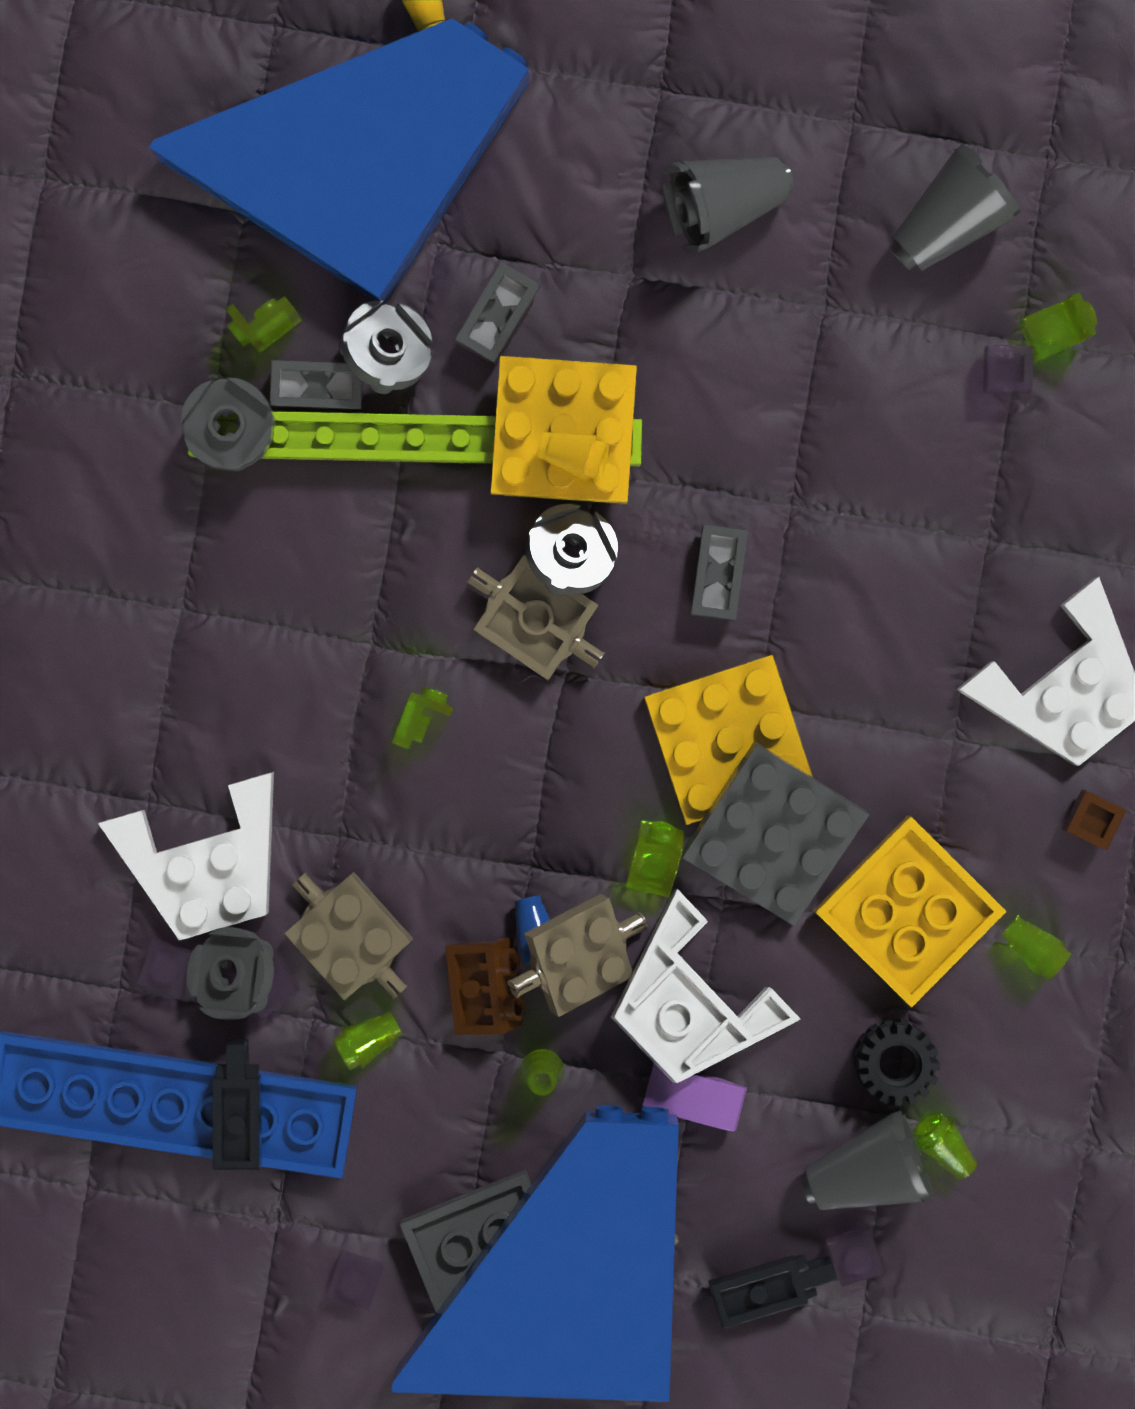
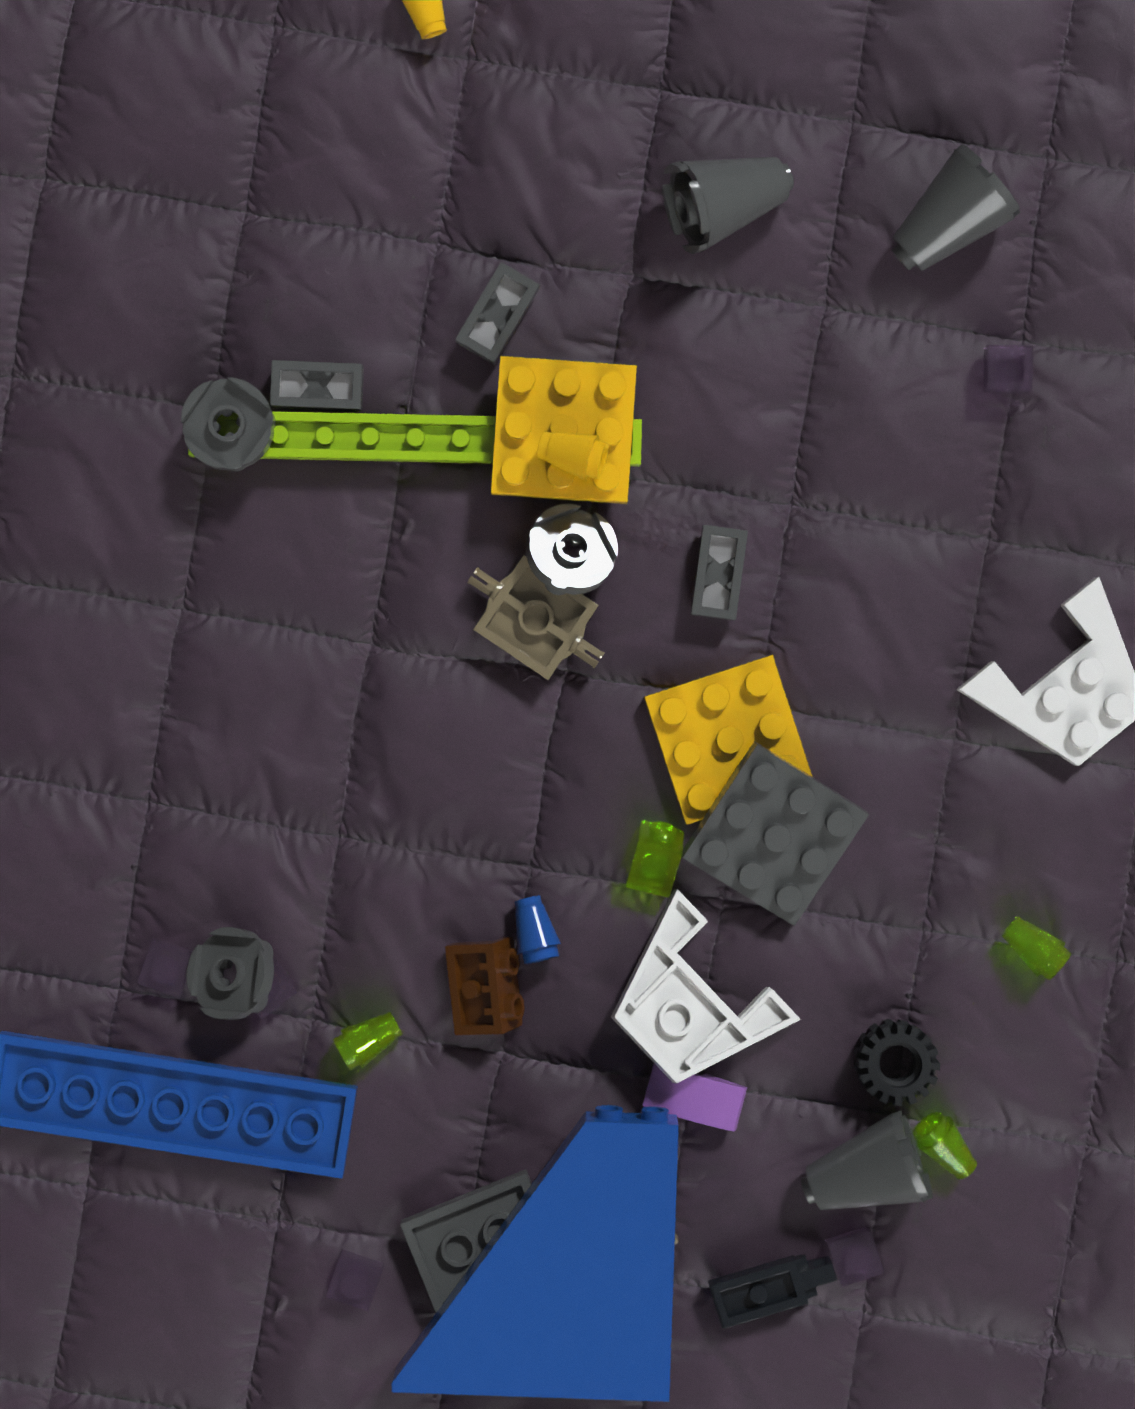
white wing [98,772,274,940] -> none
blue slope [149,18,529,305] -> none
black hinge [213,1039,262,1170] -> none
clear neon green bracket [226,296,302,353] -> none
dark tan plate [284,872,413,1001] -> none
plate [339,300,432,394] -> none
clear neon green bracket [392,686,455,749] -> none
dark tan plate [508,894,648,1017] -> none
clear neon green cone [520,1049,564,1096] -> none
yellow plate [813,815,1007,1008] -> none
clear neon green bracket [1018,292,1097,362] -> none
reddish brown plate [1062,790,1127,850] -> none

